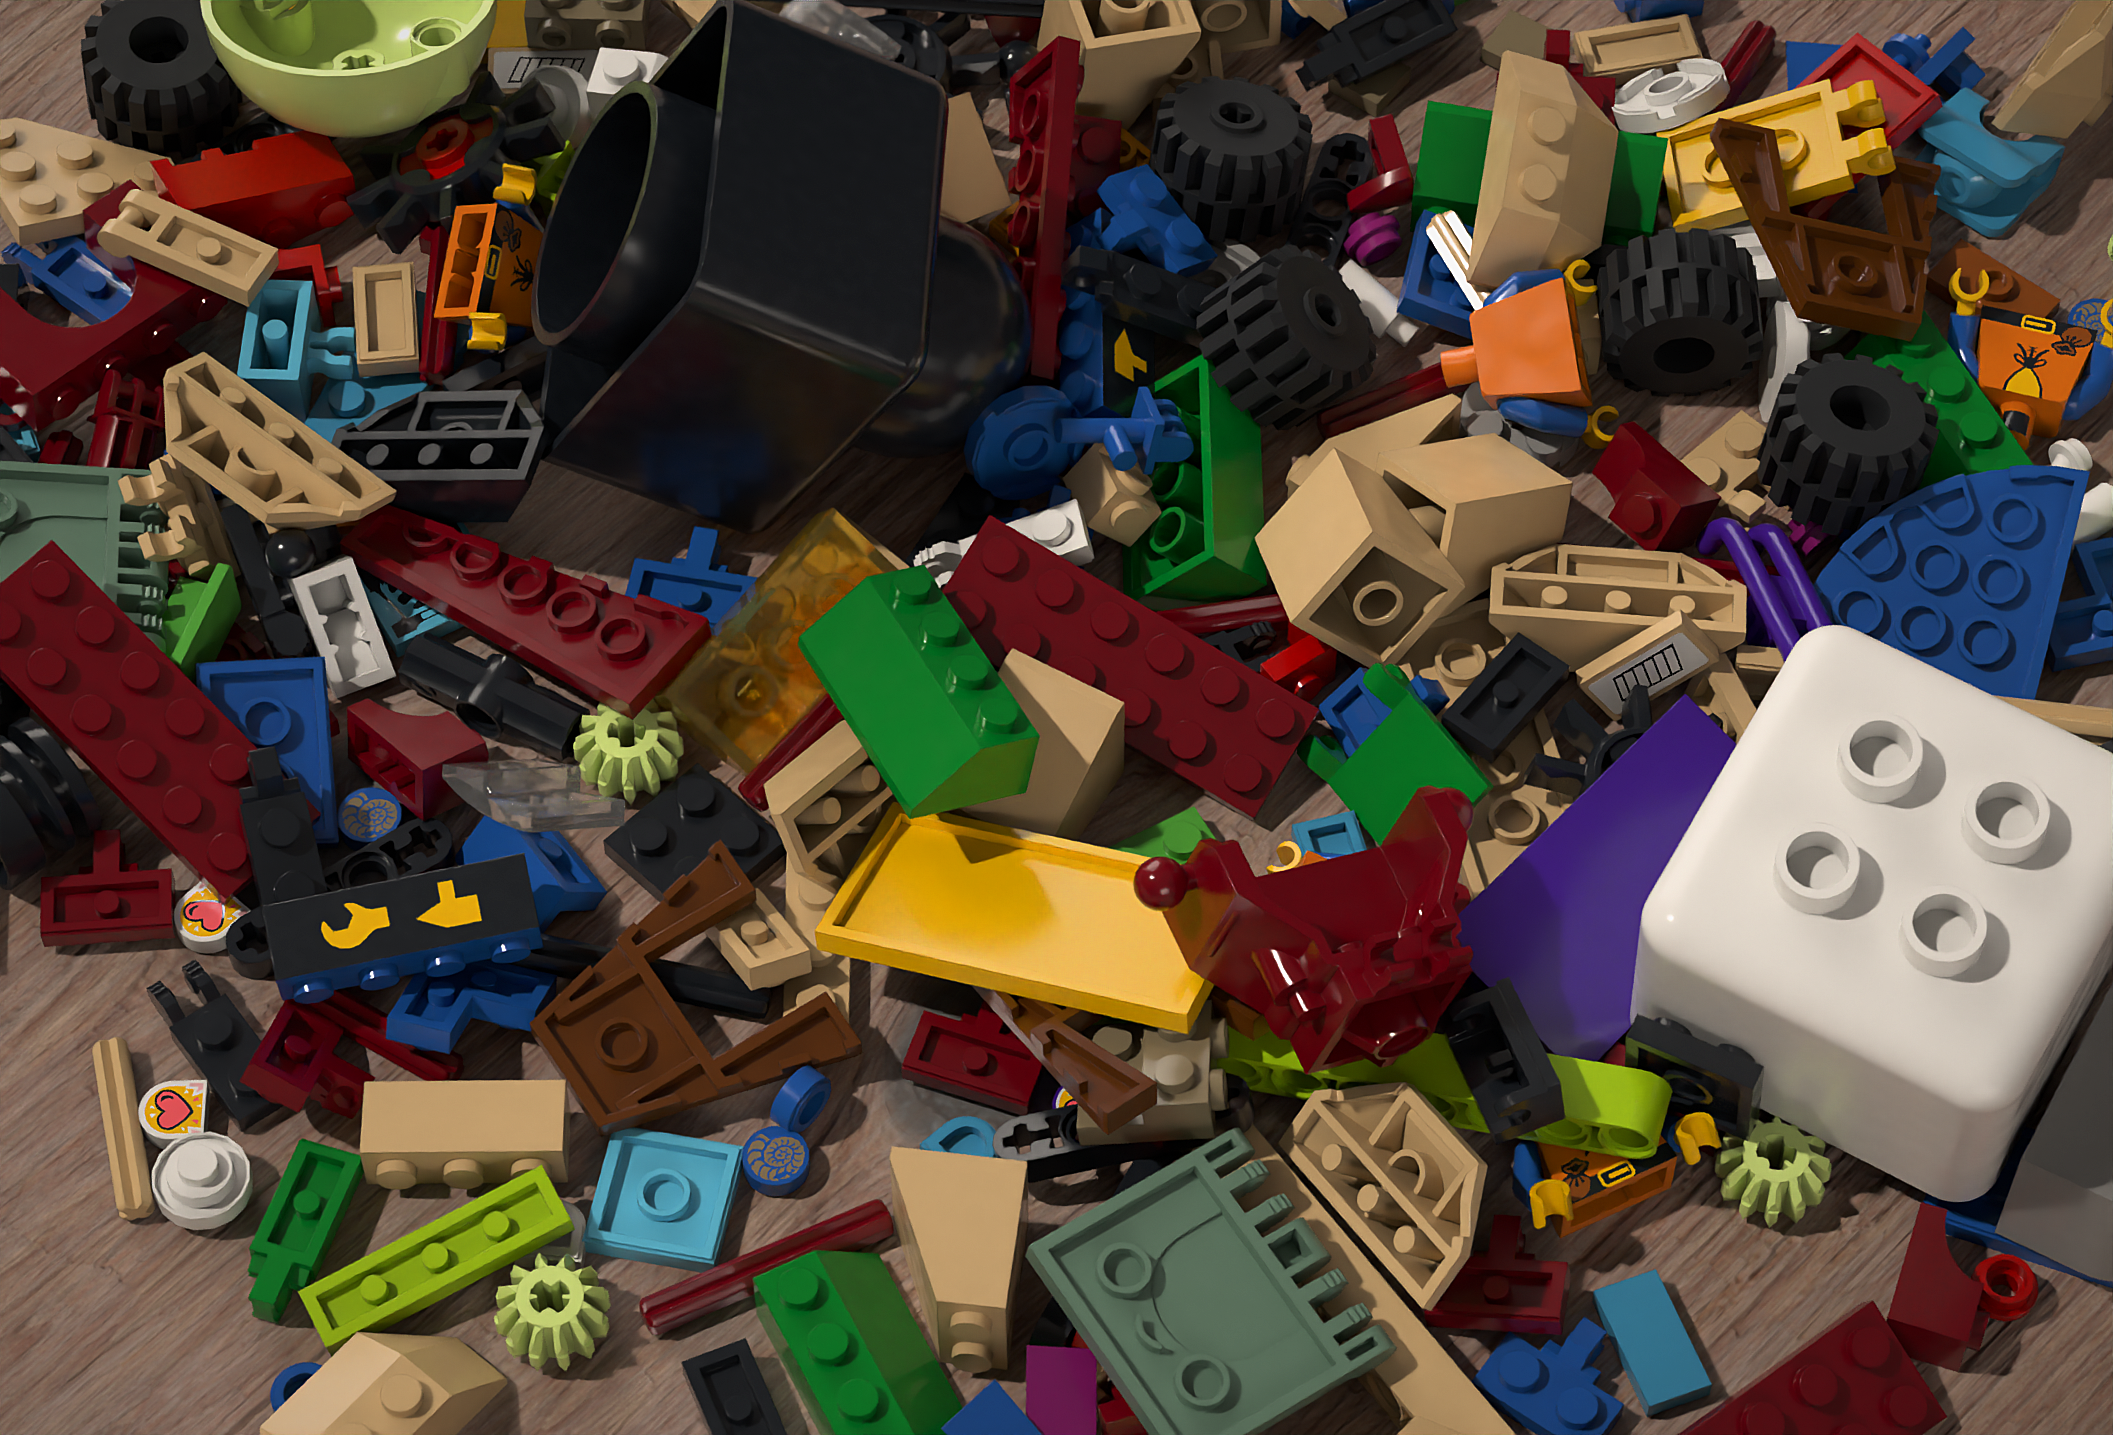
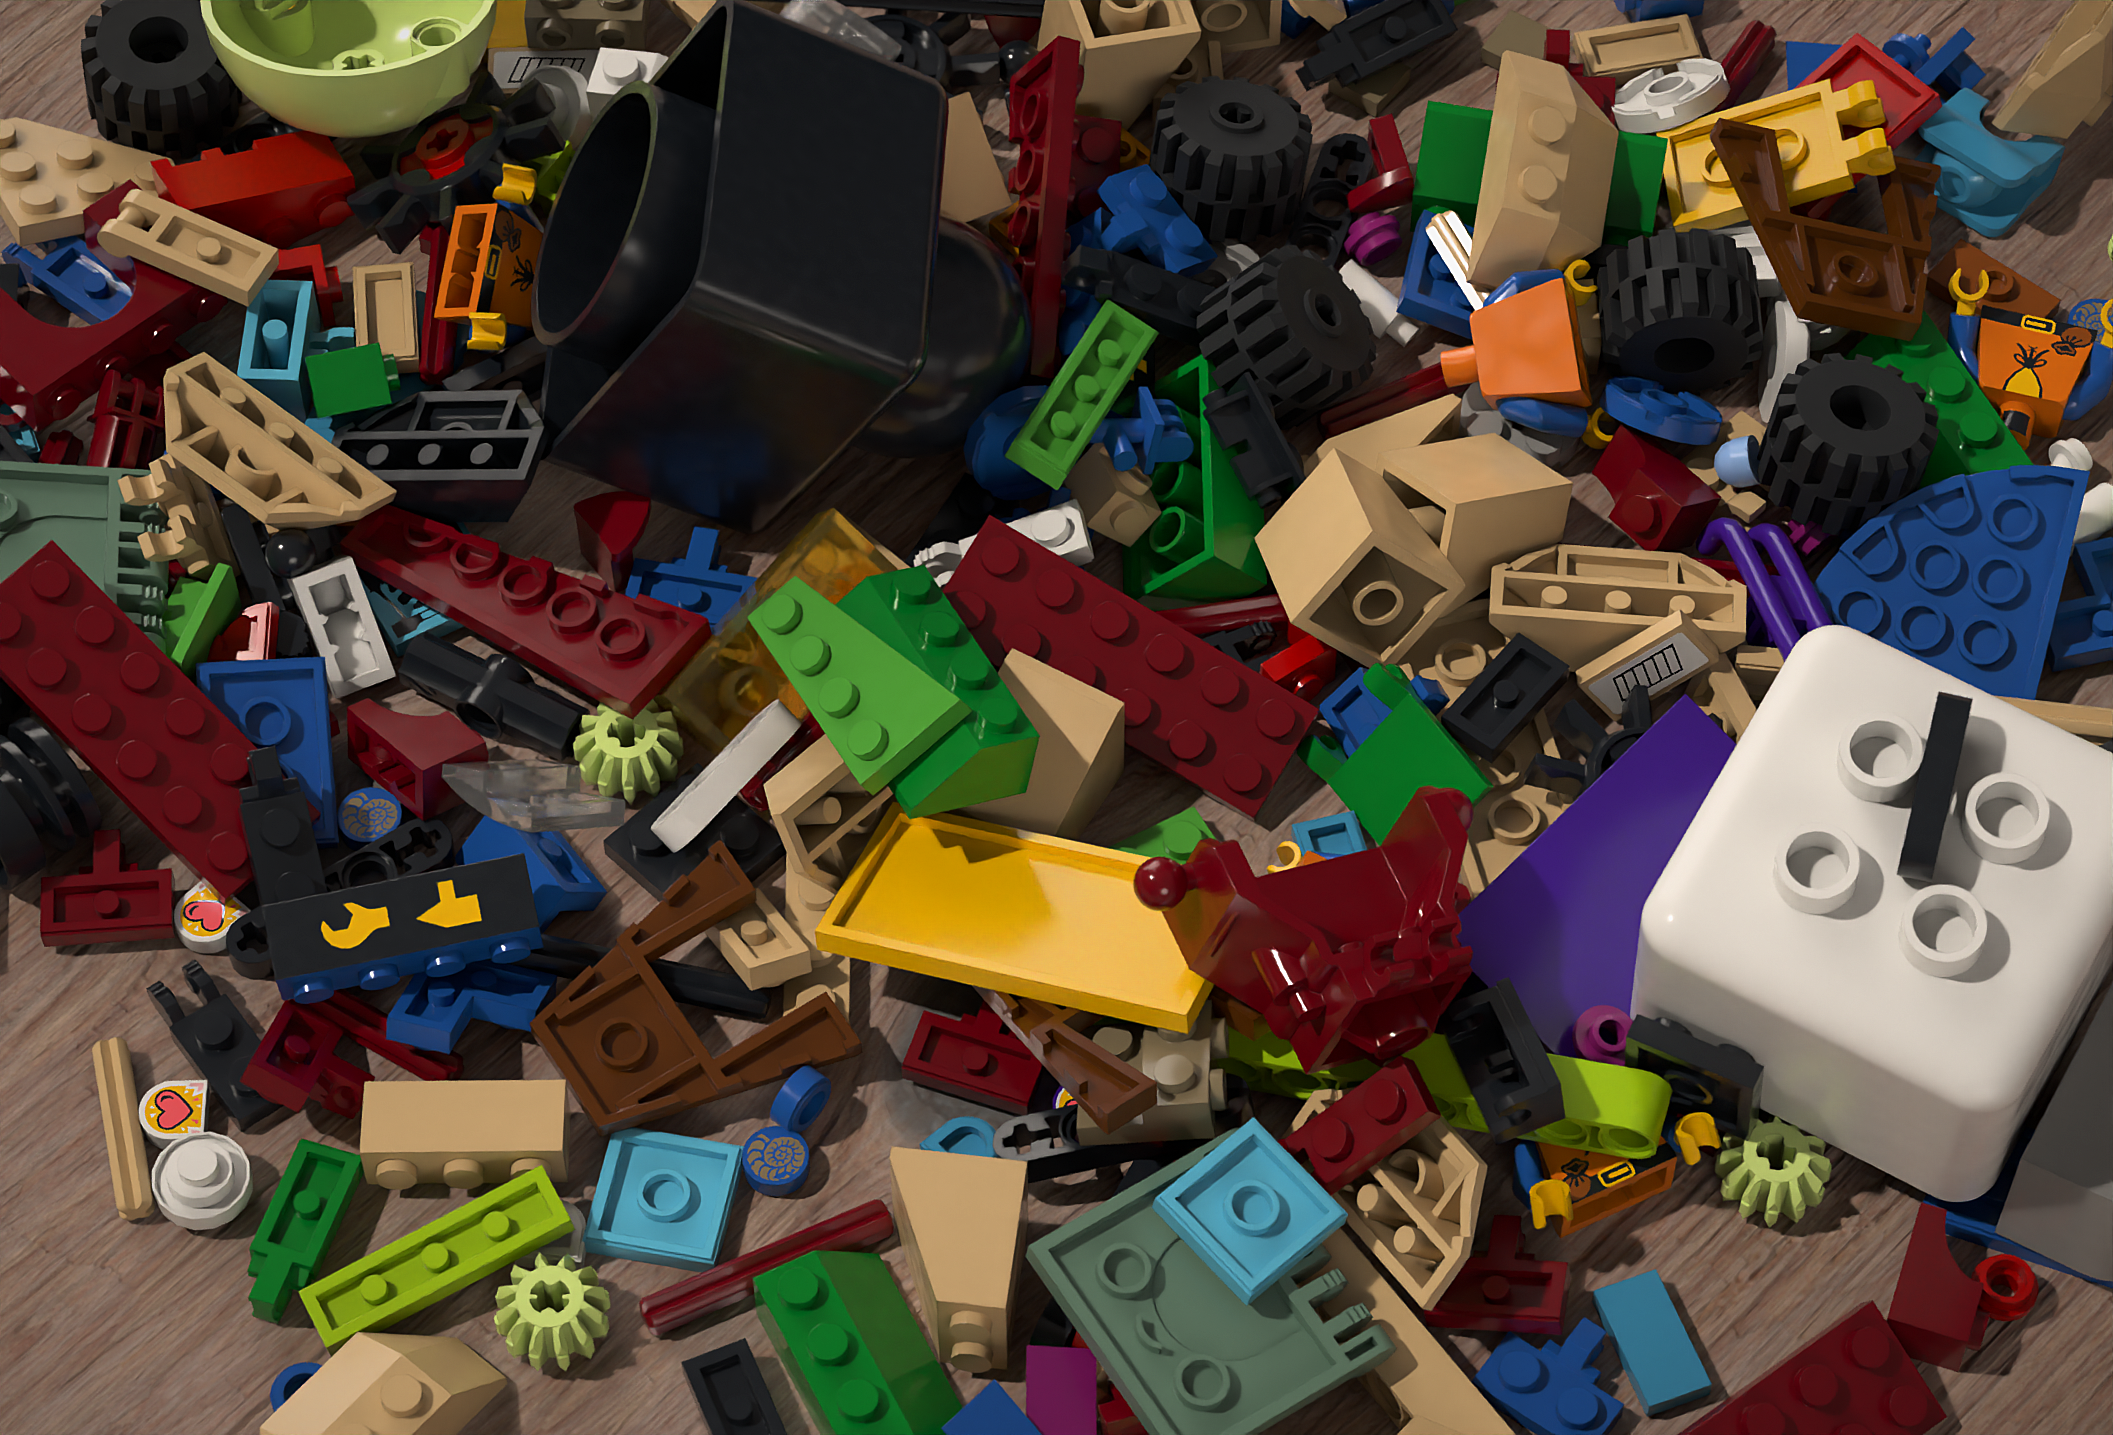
none -> red tile [207,602,279,663]
none -> green brick [305,342,401,420]
none -> dark red tile [573,491,652,593]
none -> white beam [651,699,801,853]
none -> bright green wing [747,576,973,796]
none -> bright green tile [1004,299,1159,491]
none -> medium azure tile [1152,1117,1348,1306]
none -> black hinge [1202,372,1306,509]
none -> dark red plate [1276,1055,1442,1196]
none -> magenta plate [1572,1005,1633,1067]
none -> blue tile [1599,376,1723,445]
none -> light blue hinge [1714,435,1760,488]
none -> black beam [1897,691,1973,883]

